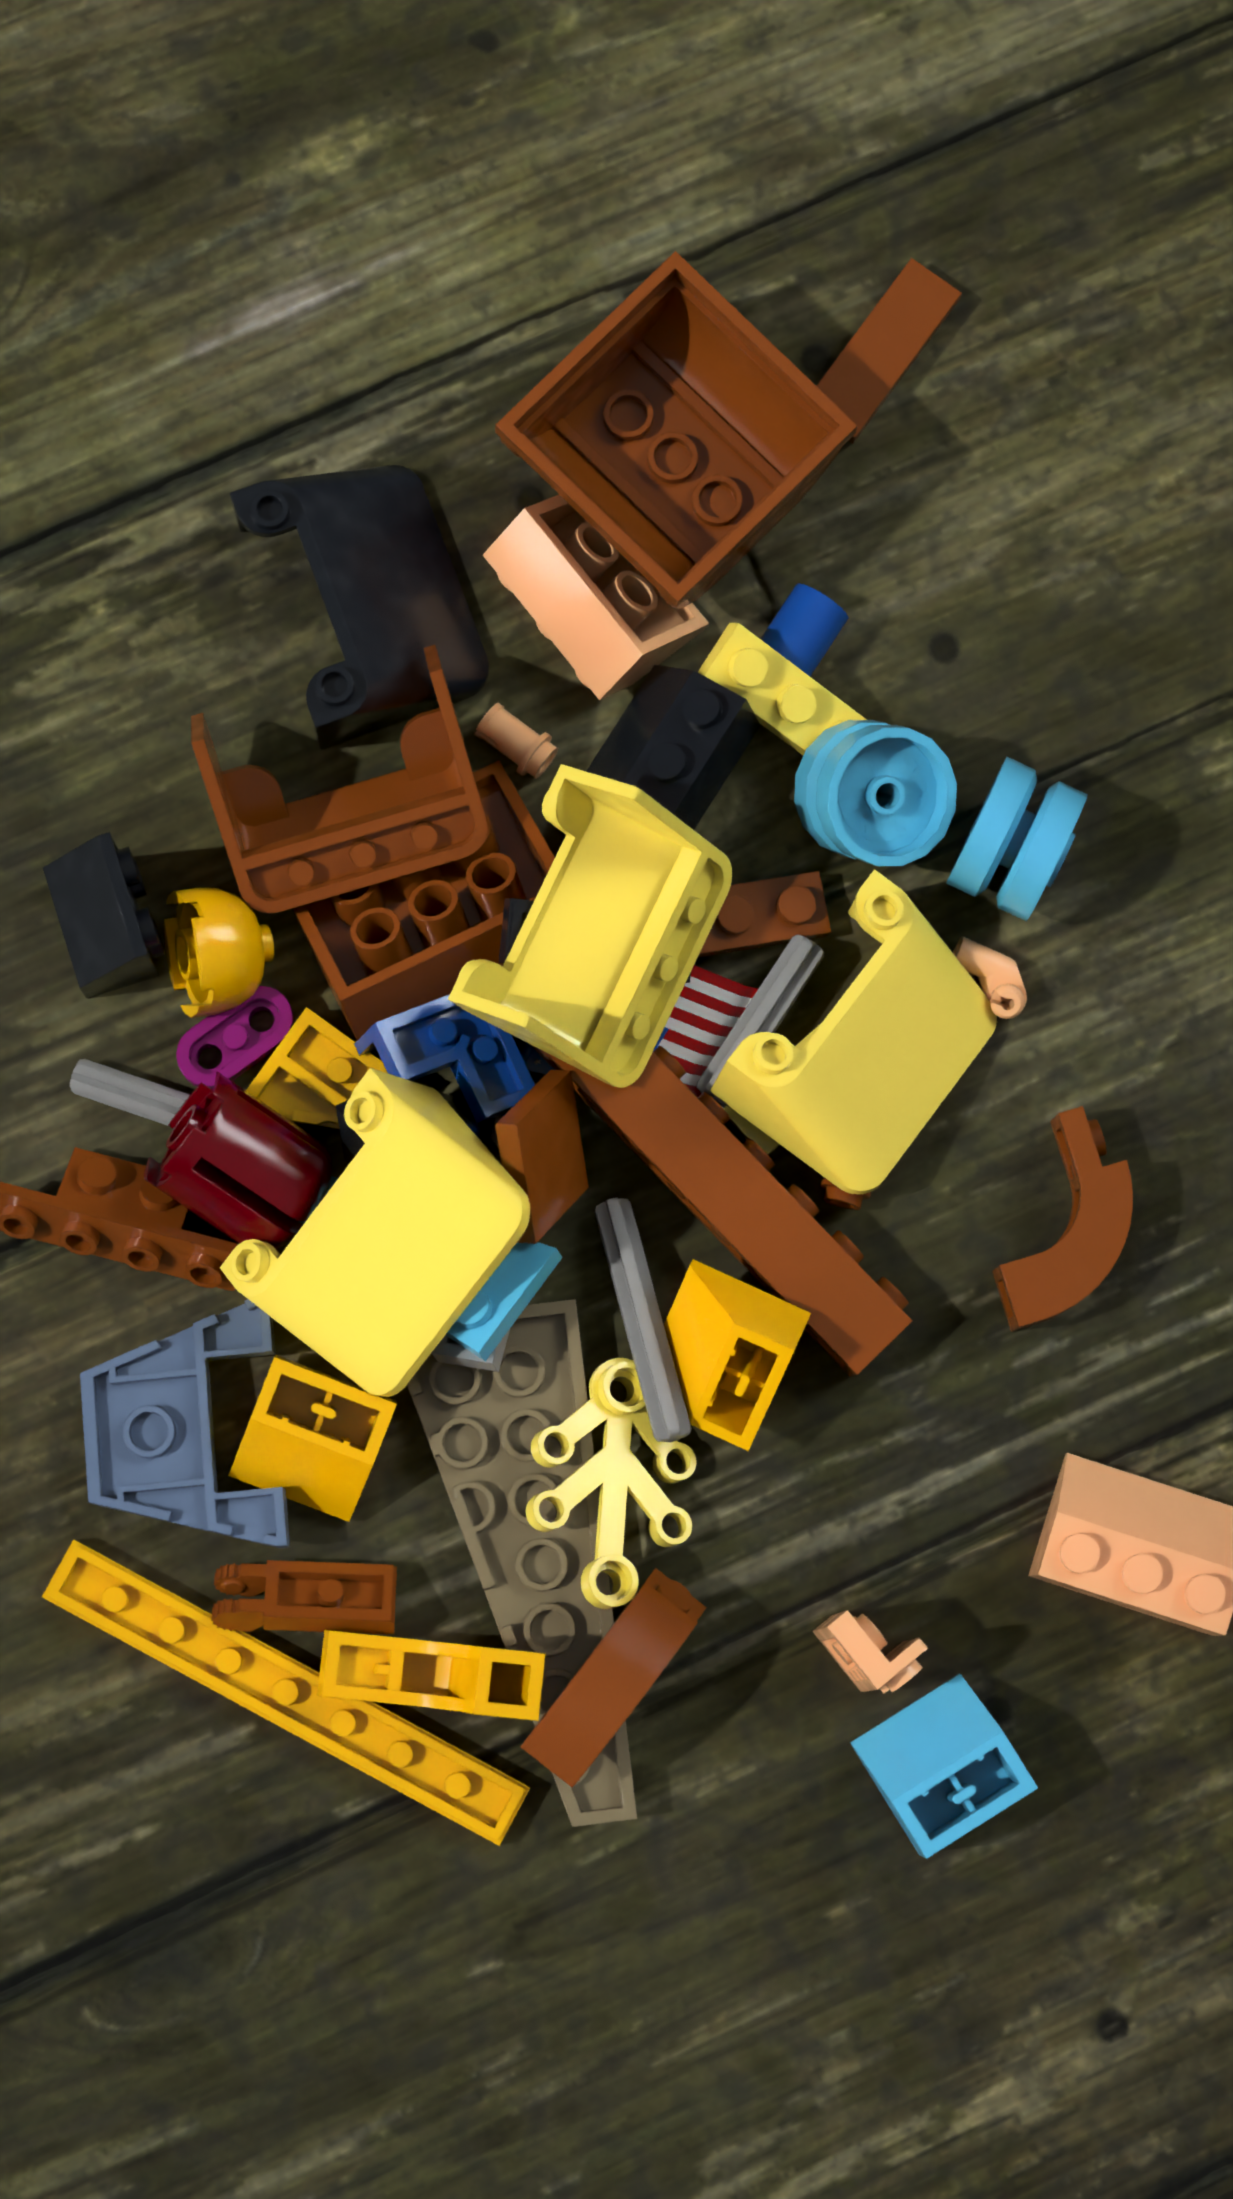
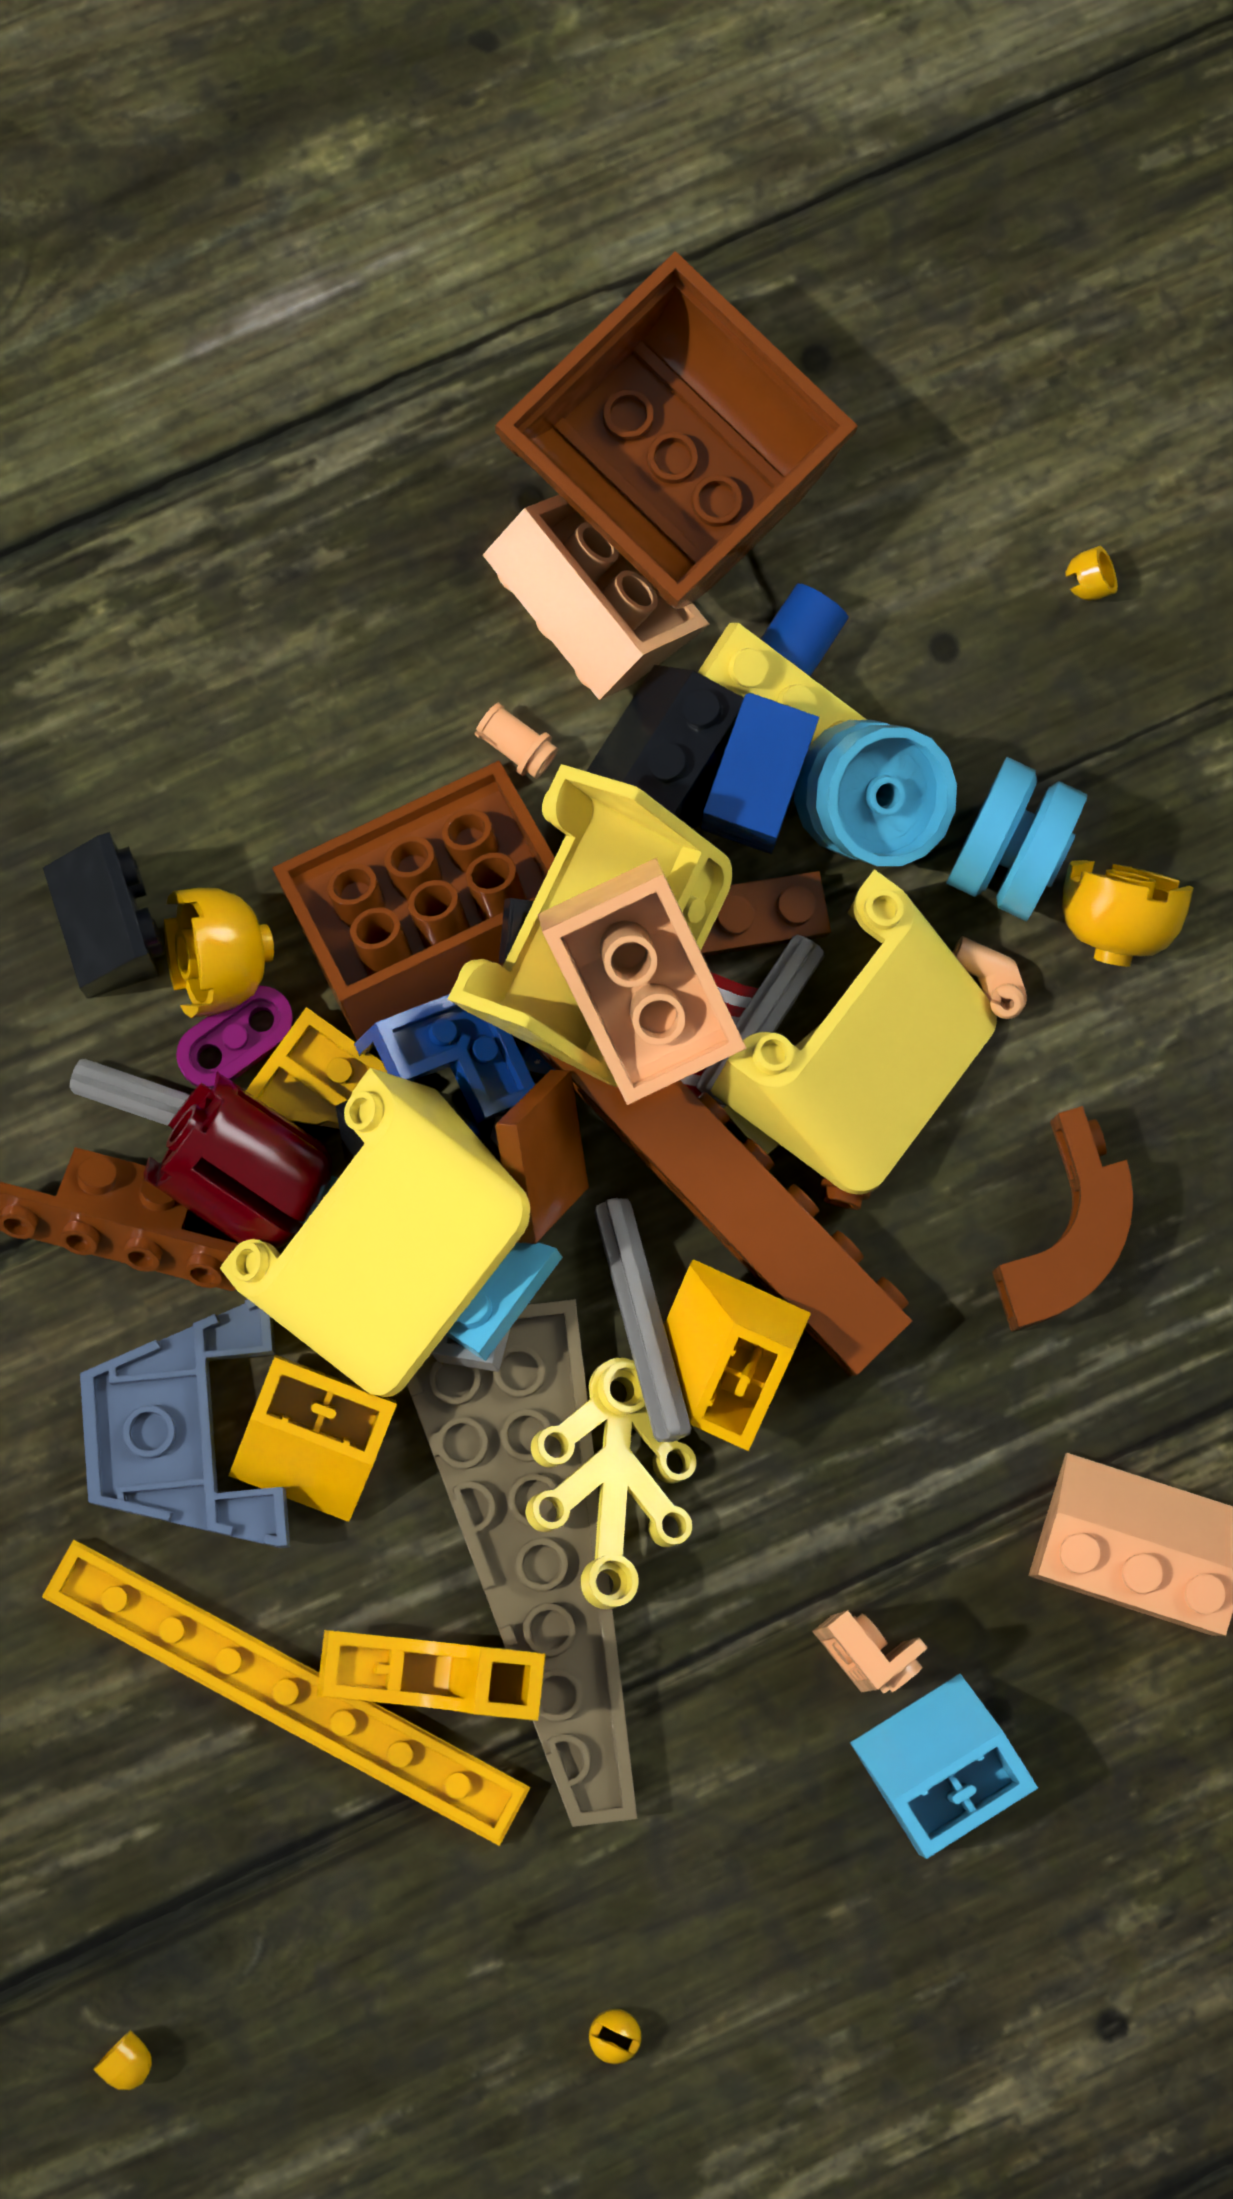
dark orange windscreen [191,645,488,913] -> none
dark orange hinge [211,1560,397,1634] -> none
black windscreen [230,465,489,750] -> none
dark orange arch [520,1568,707,1788] -> none
dark orange tile [817,258,962,444] -> none
none -> yellow hinge [93,2030,152,2090]
none -> light nougat slope [538,858,746,1105]
none -> yellow hinge [589,2009,642,2064]
none -> blue panel [701,693,819,854]
none -> yellow cylinder [1062,860,1194,967]
none -> yellow hinge [1066,546,1118,601]

